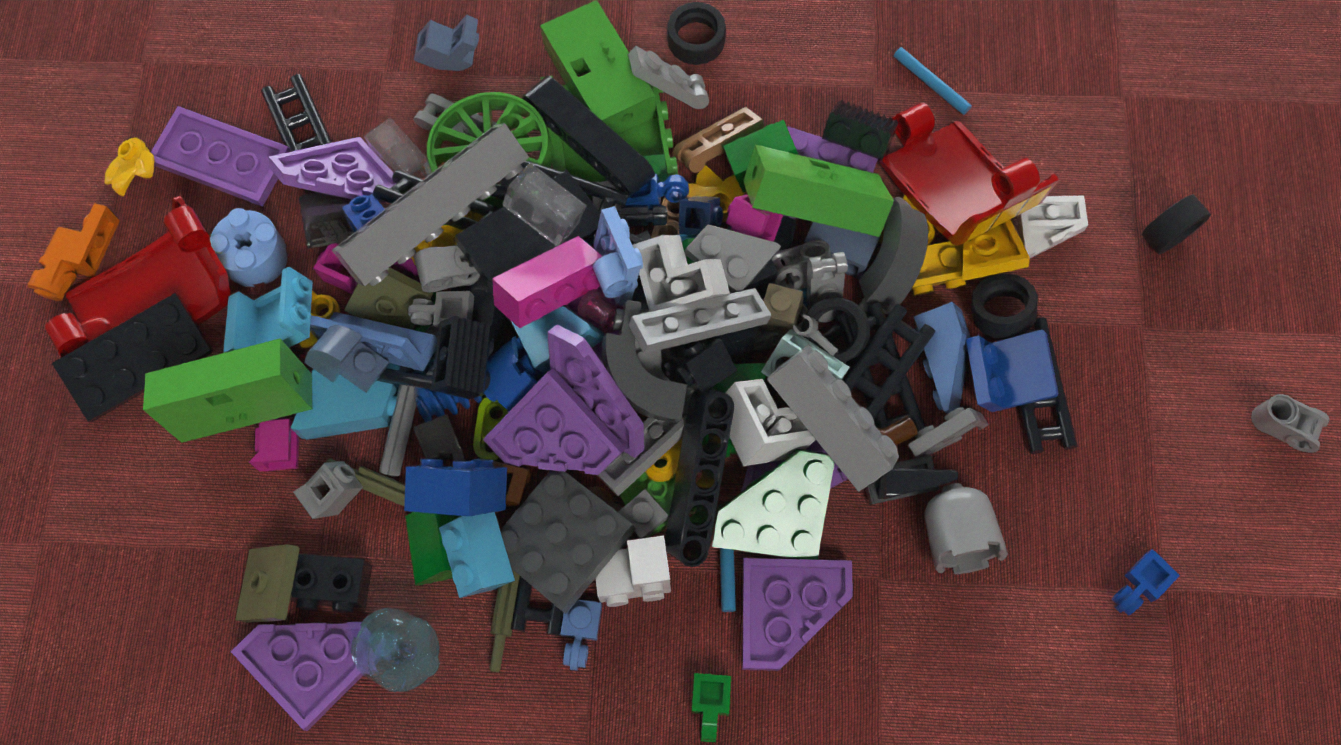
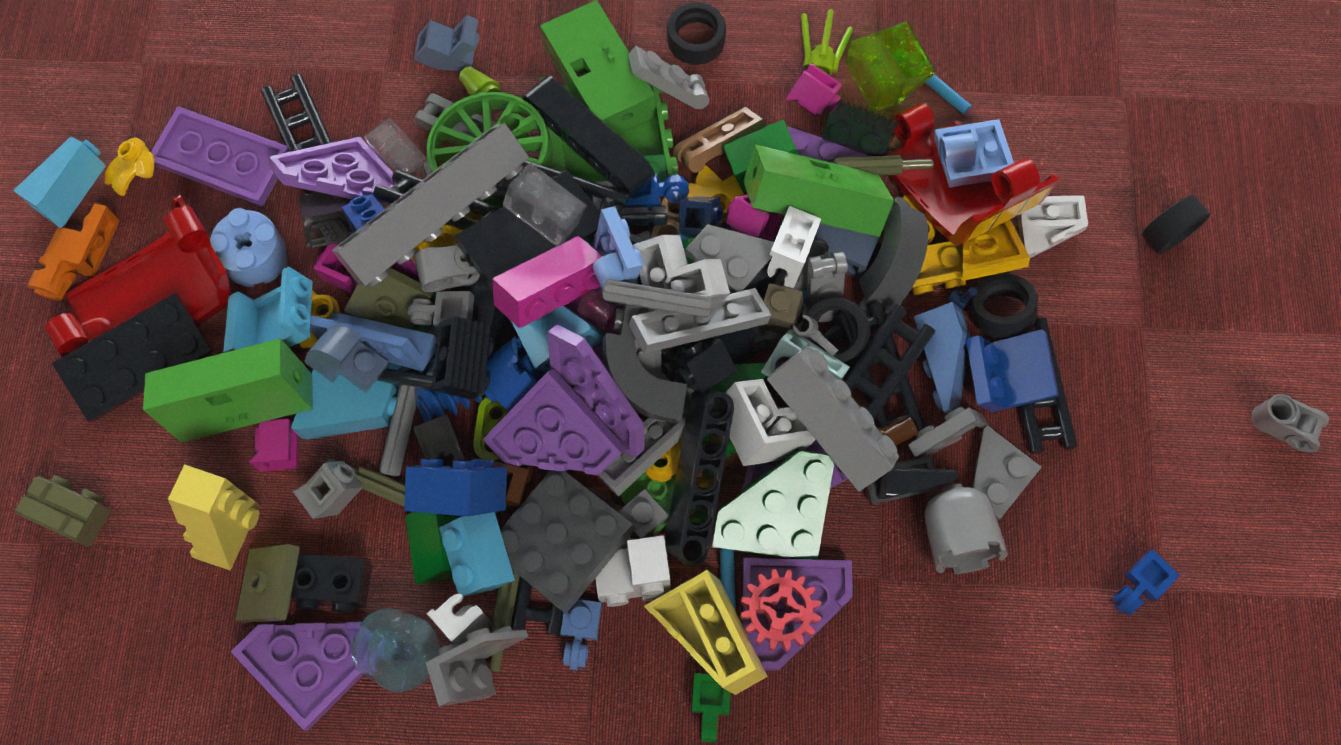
none -> medium azure slope [13,136,106,229]
none -> olive brick [15,475,111,547]
none -> light yellow wedge [168,464,260,571]
none -> light grey bracket [425,626,528,707]
none -> white hinge [427,594,492,644]
none -> lime cone [459,66,502,96]
none -> light grey axle [603,279,712,318]
none -> light yellow wedge [644,570,768,695]
none -> coral gear [740,569,821,652]
none -> white hinge [767,206,821,289]
none -> dark pink window [785,63,843,115]
none -> lime plant [801,9,853,76]
none -> olive axle [833,155,934,176]
none -> clear neon green slope [846,21,936,112]
none -> light blue plate [934,119,1014,188]
none -> dark blue hand [947,287,977,311]
none -> light grey wing [971,425,1041,521]

